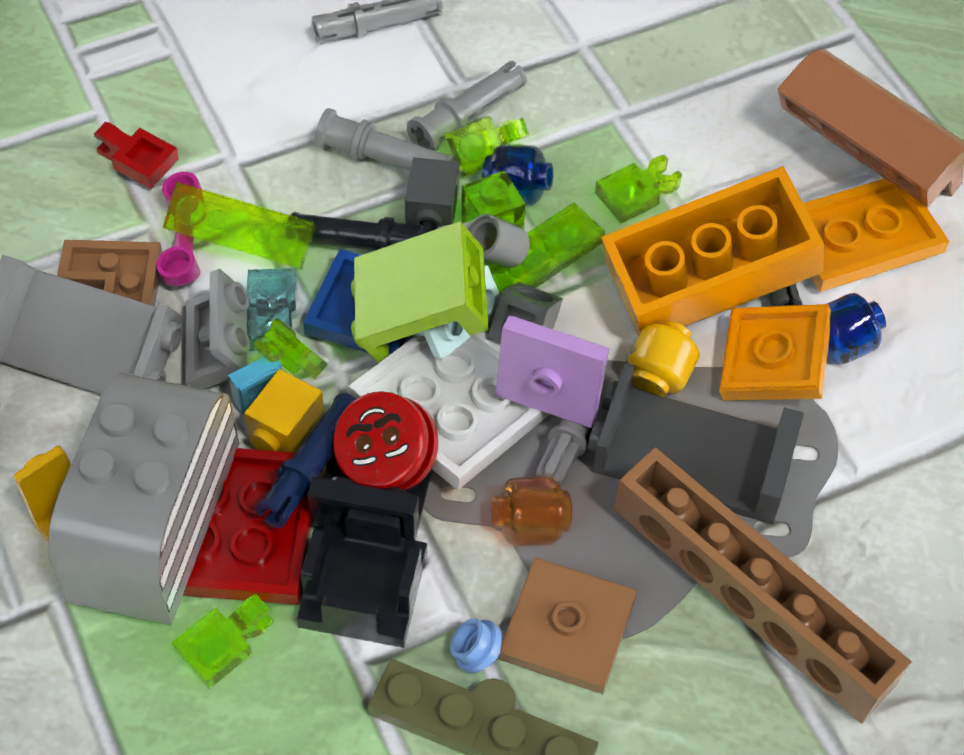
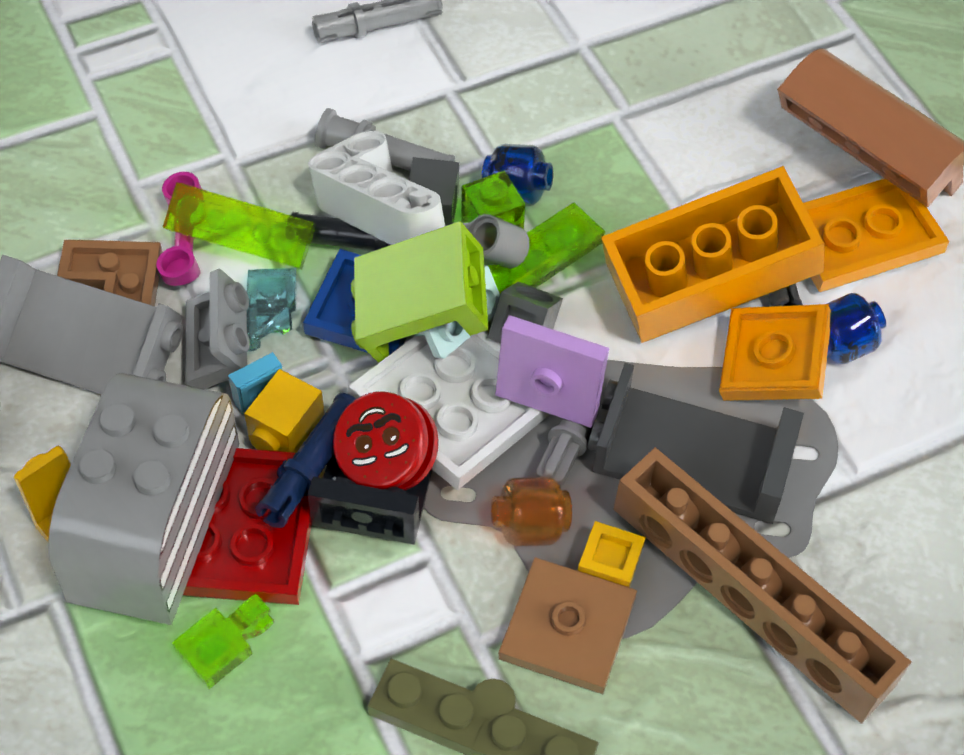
red plate [94,122,178,189] -> none
clear neon green plate [253,318,328,379] -> none
black panel [297,509,428,648] -> none
light grey pin [406,61,527,151] -> none
clear neon green plate [444,116,529,176] -> none
light blue plate [450,618,502,673] -> none
clear neon green plate [595,155,682,224] -> none
yellow head [626,321,700,398] -> none
none -> white beam [308,131,445,245]
none -> yellow plate [578,521,646,588]

